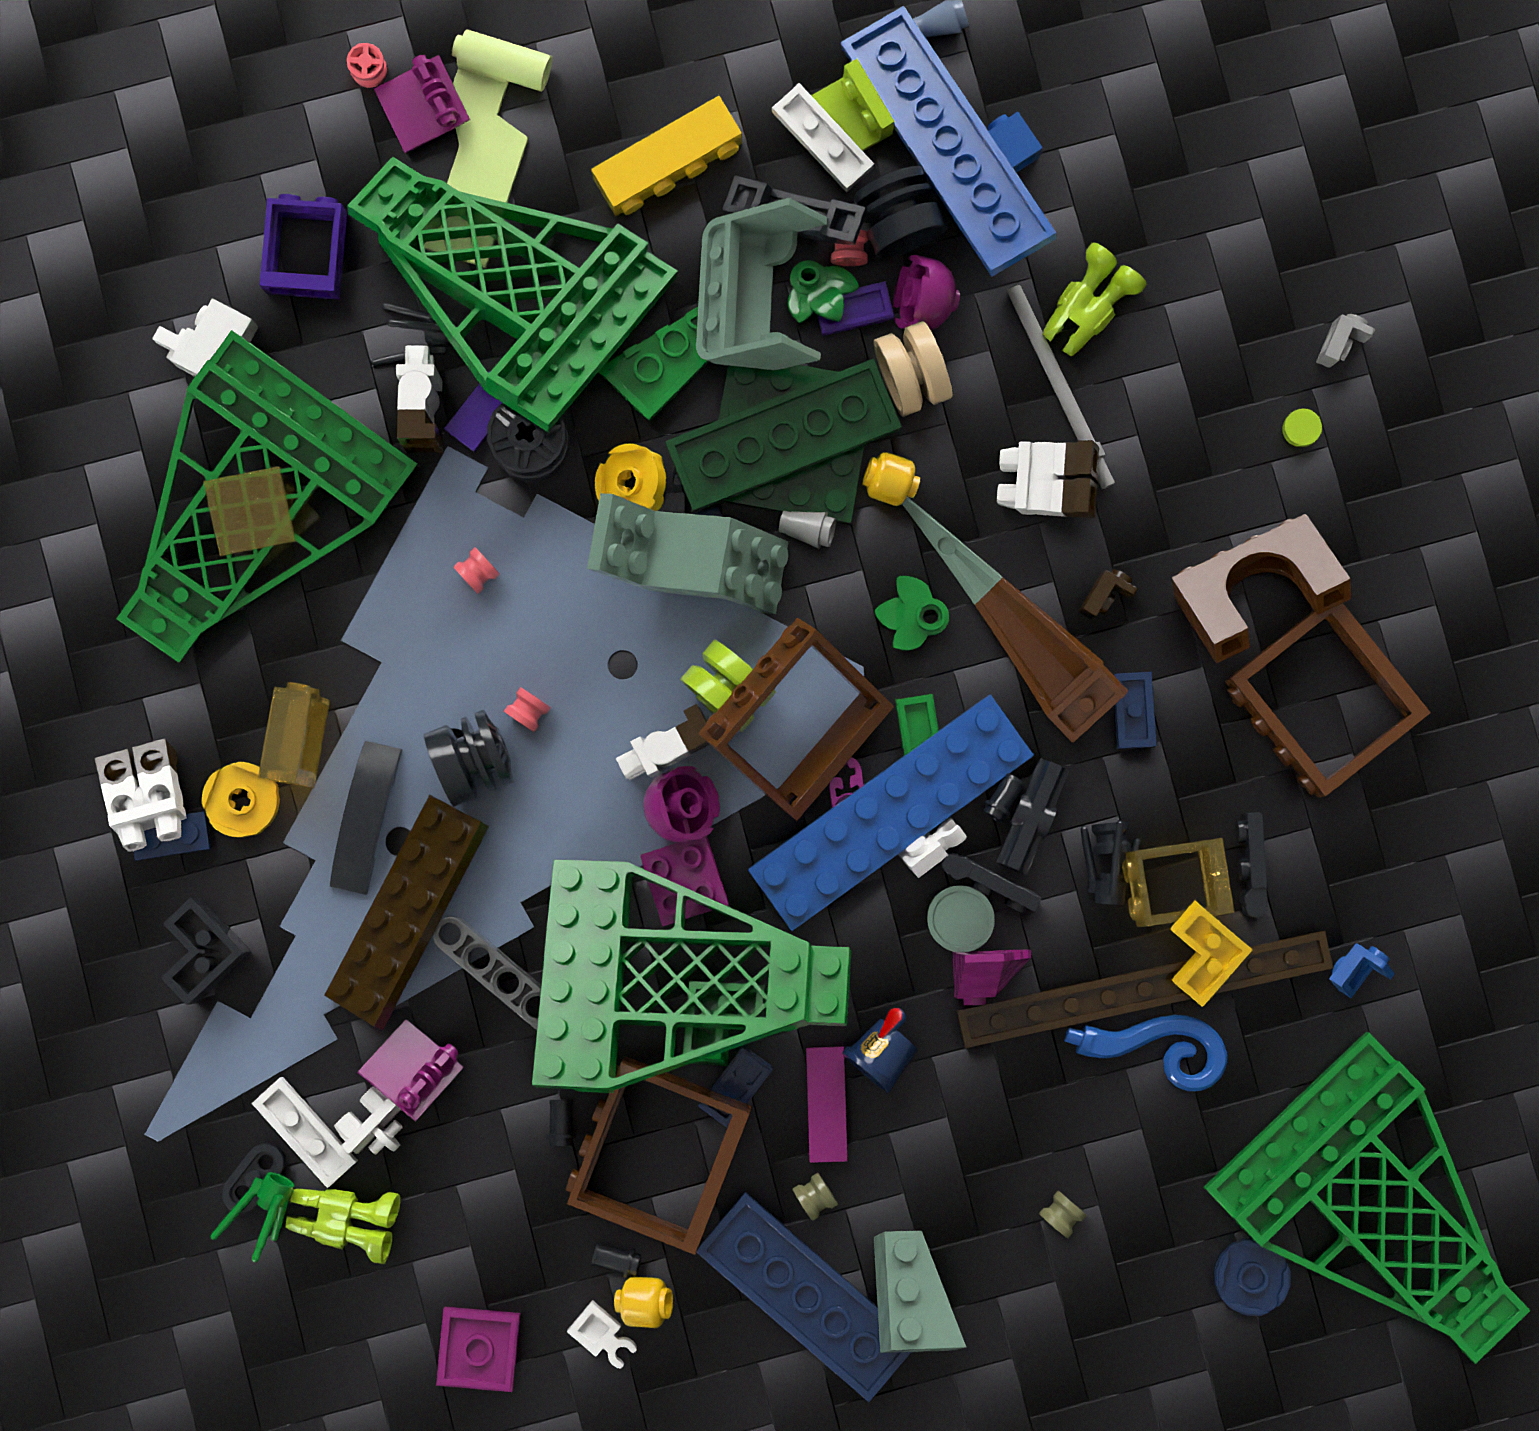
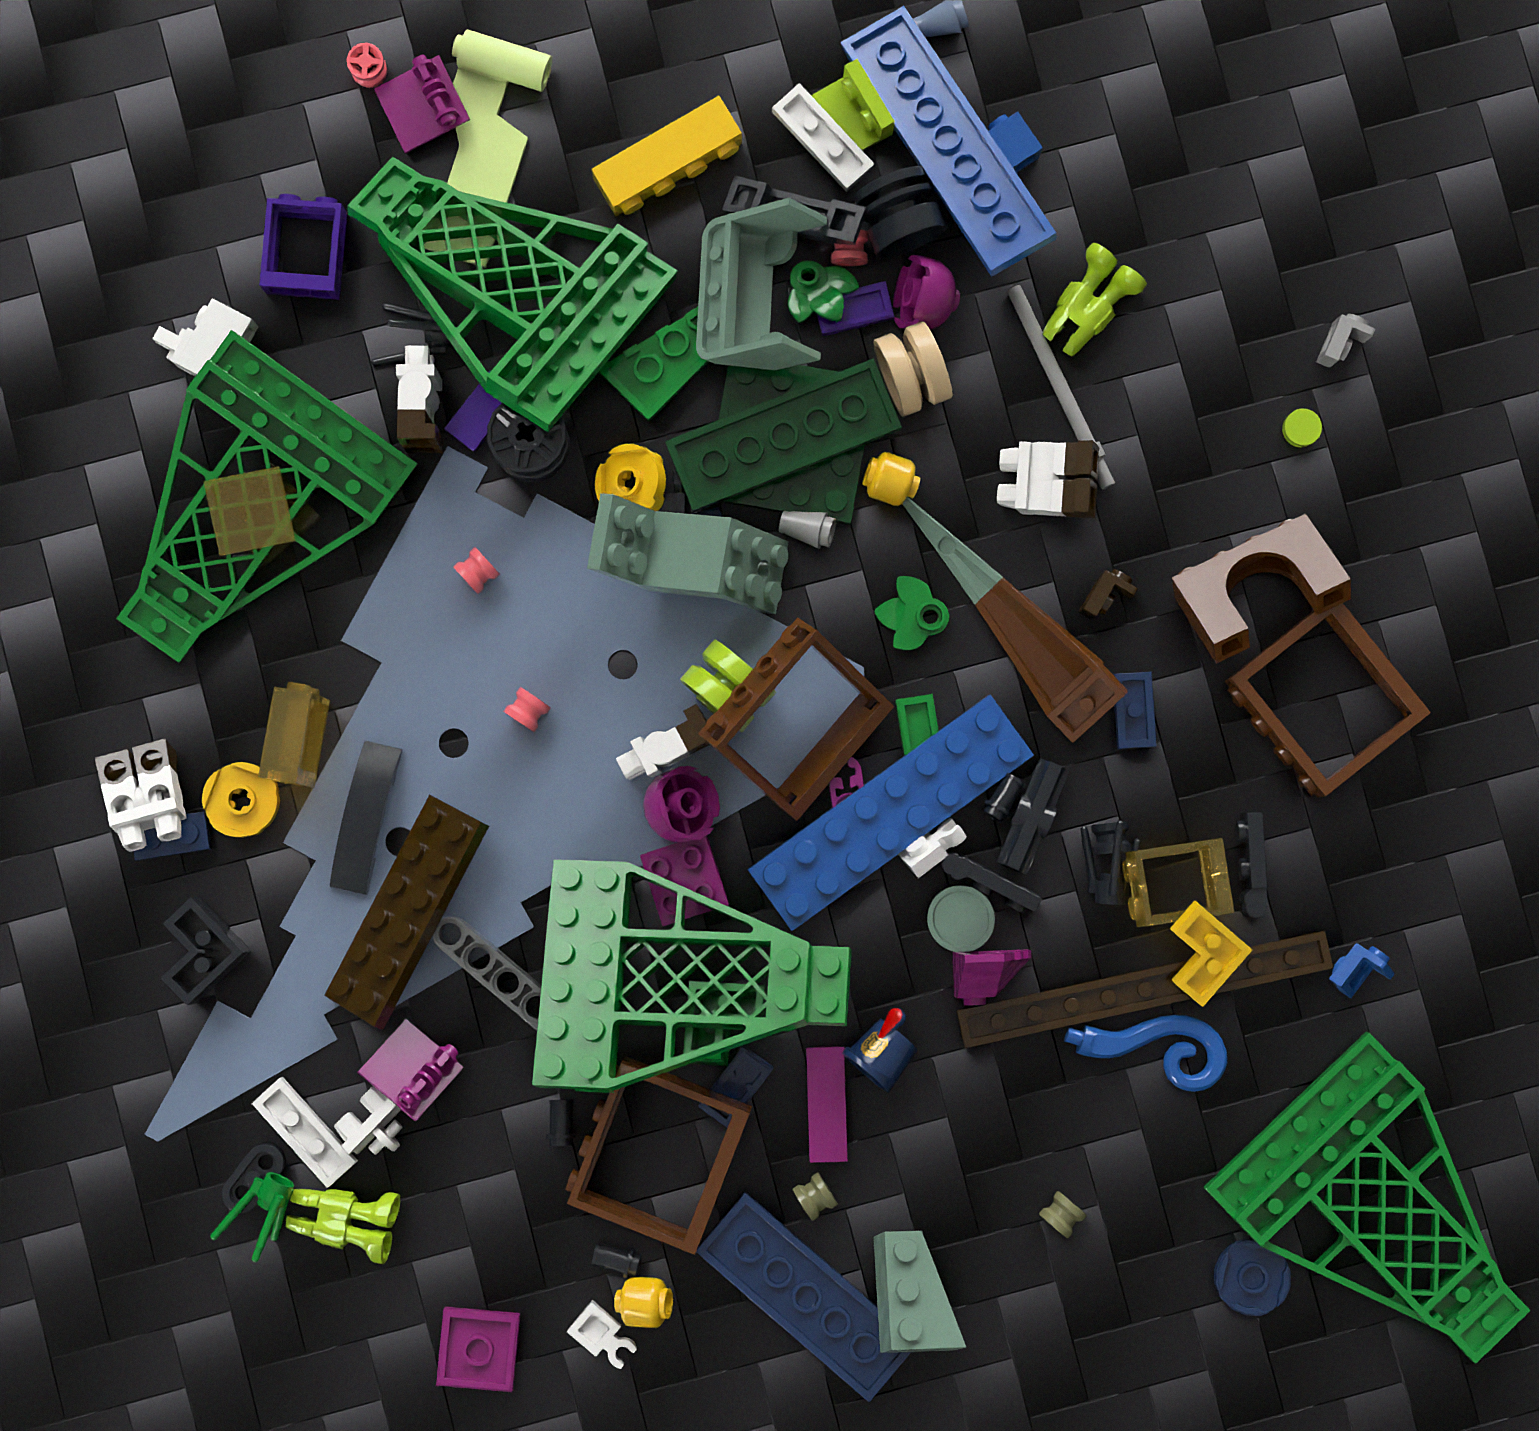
black wheel [424,710,514,807] -> none

